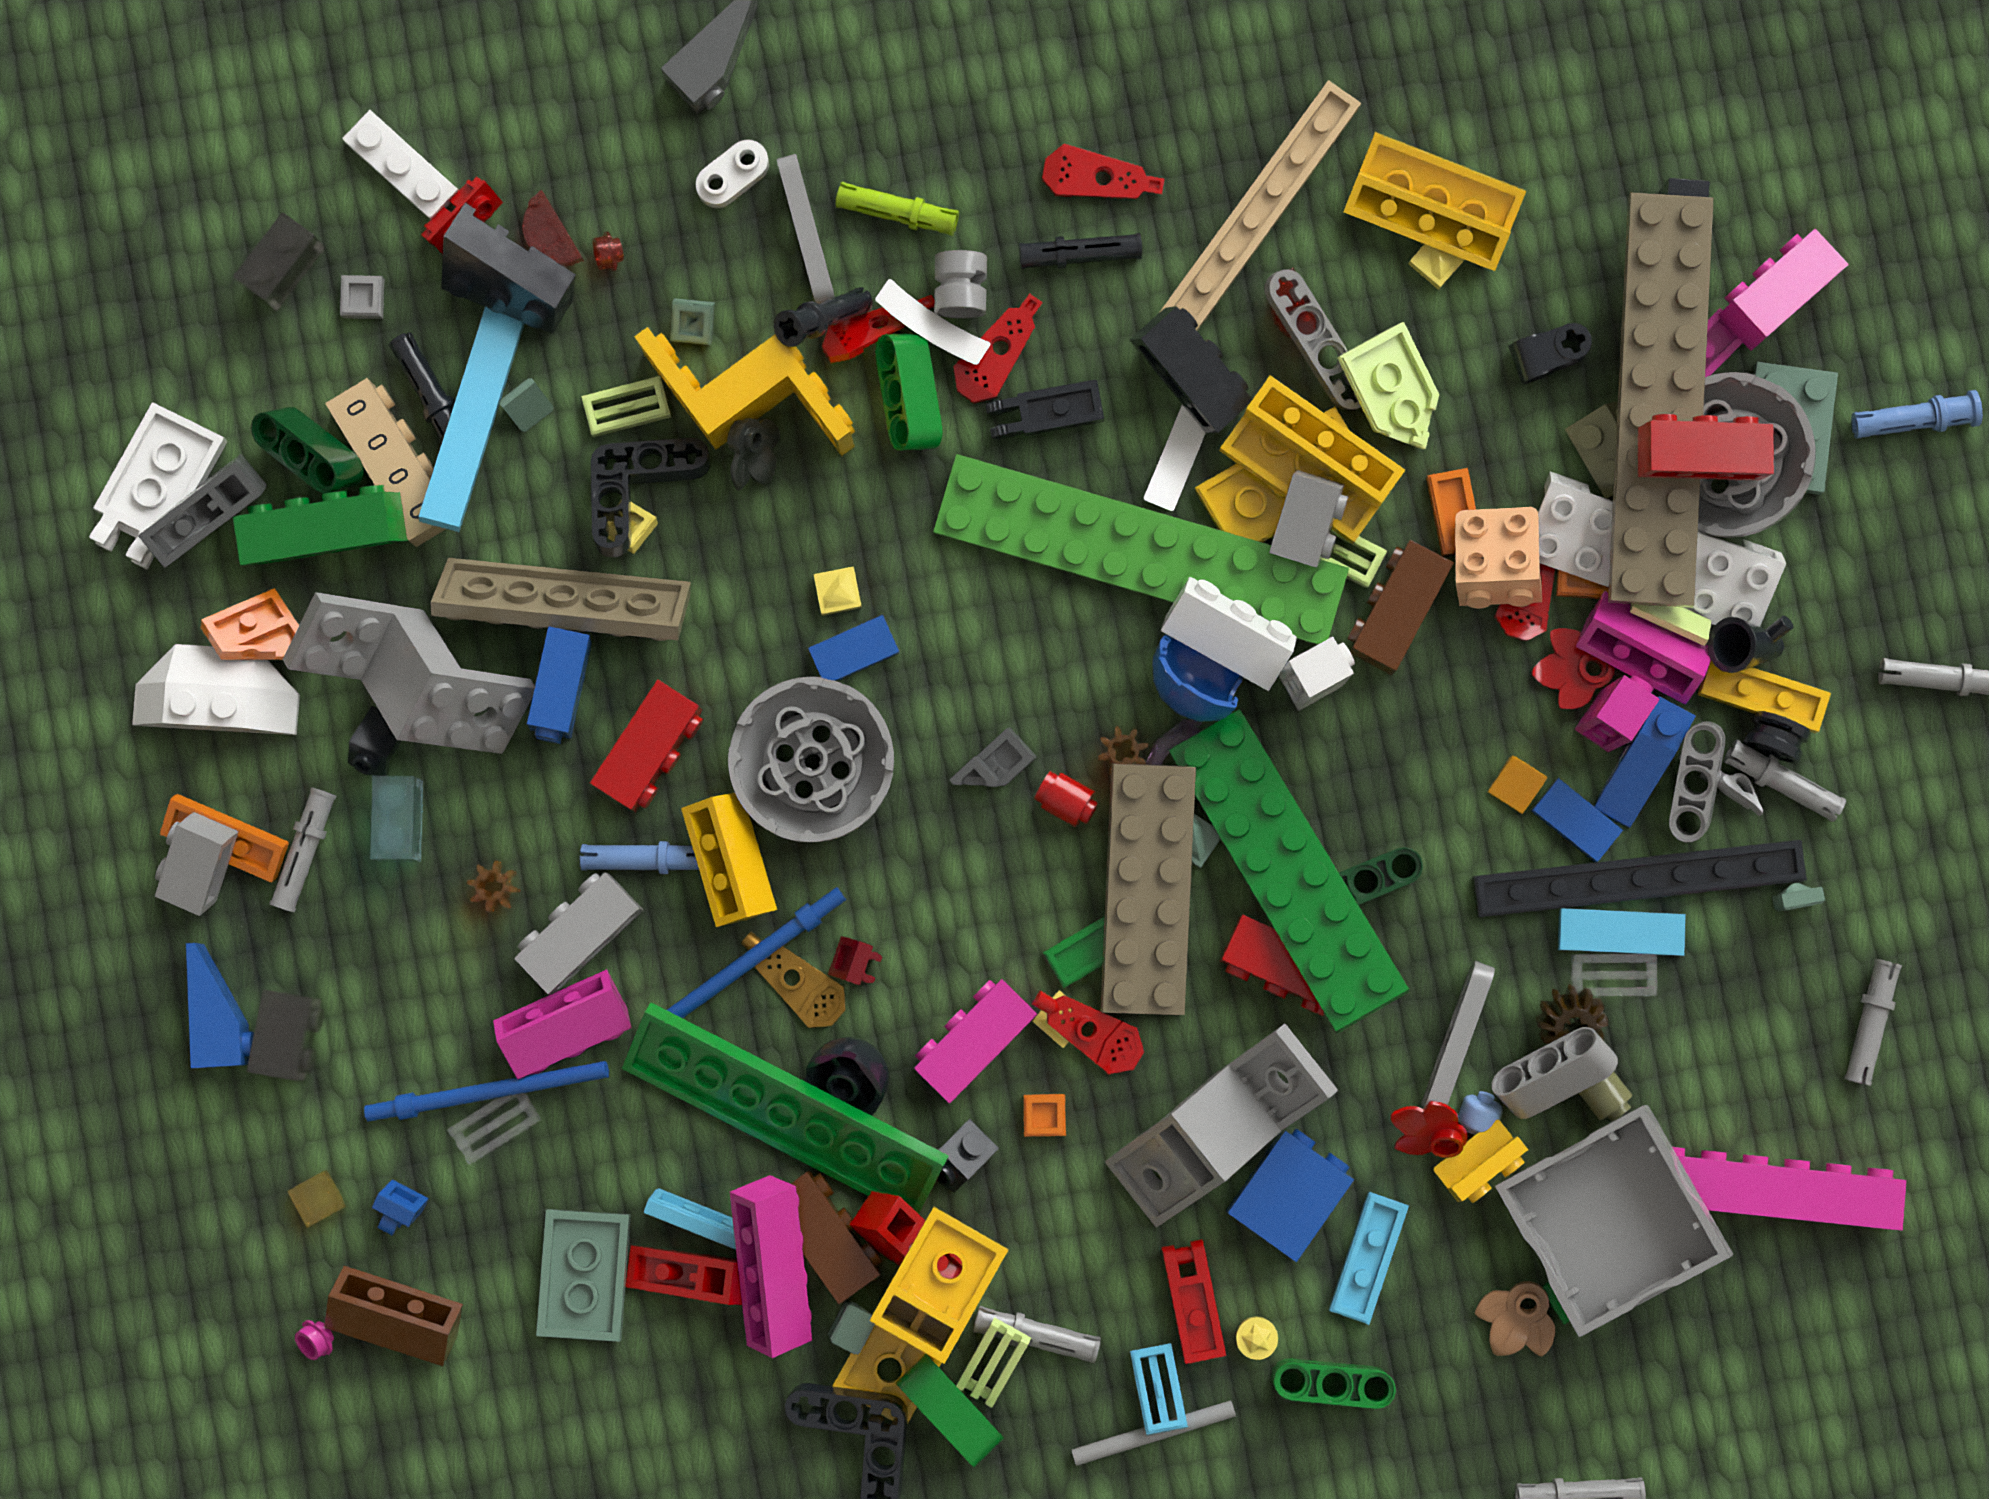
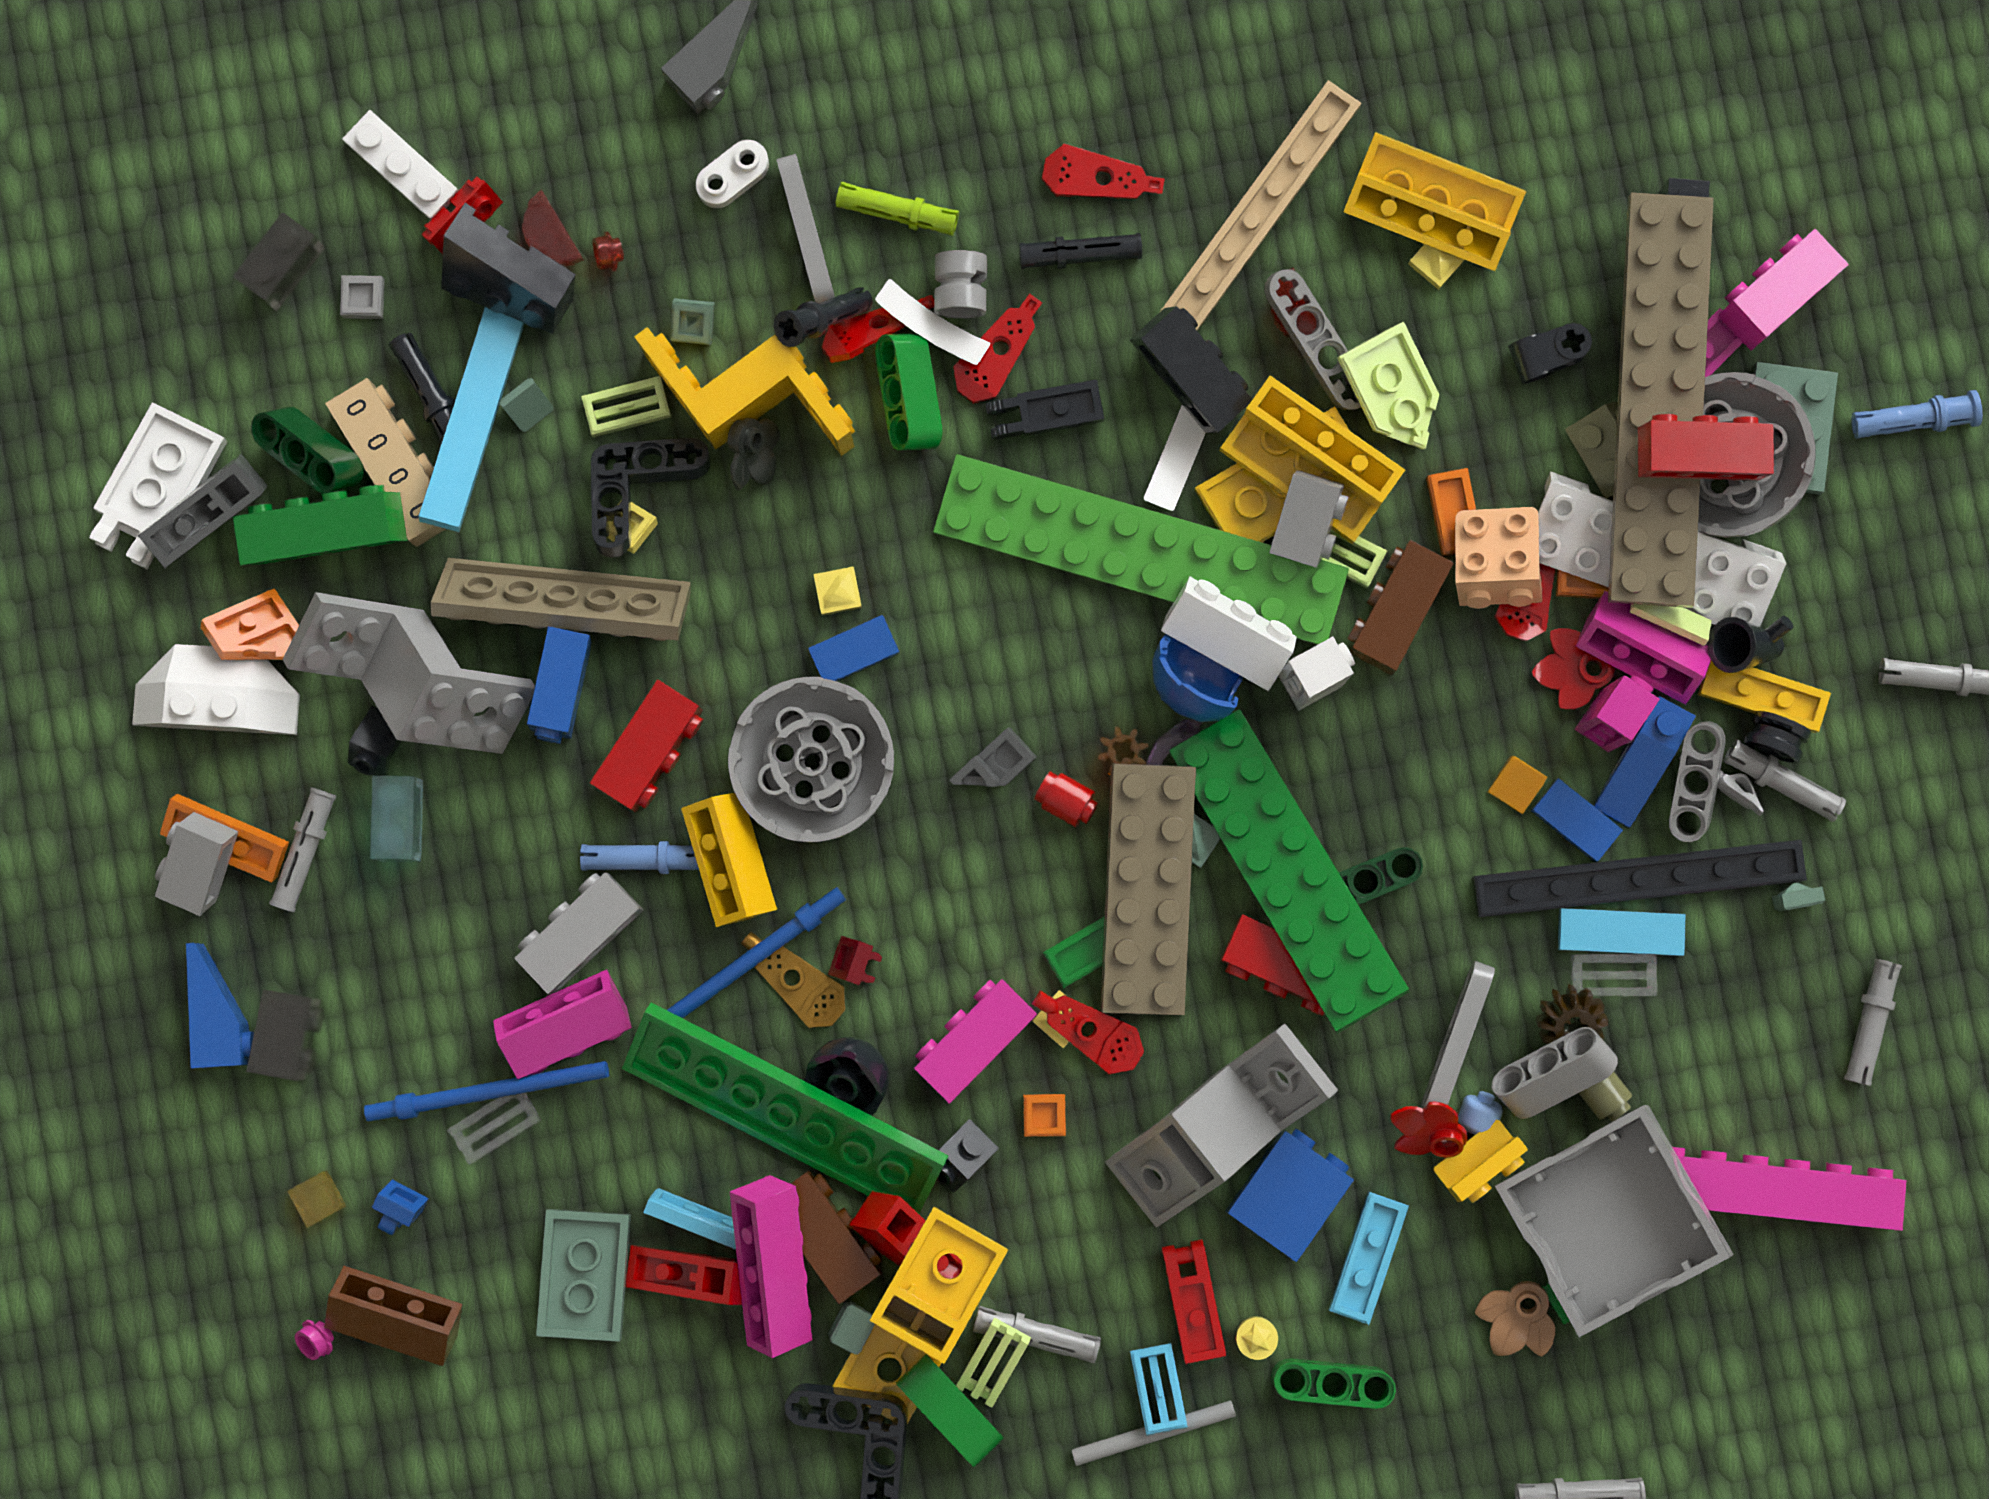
clear orange gear [467,861,521,912] -> none

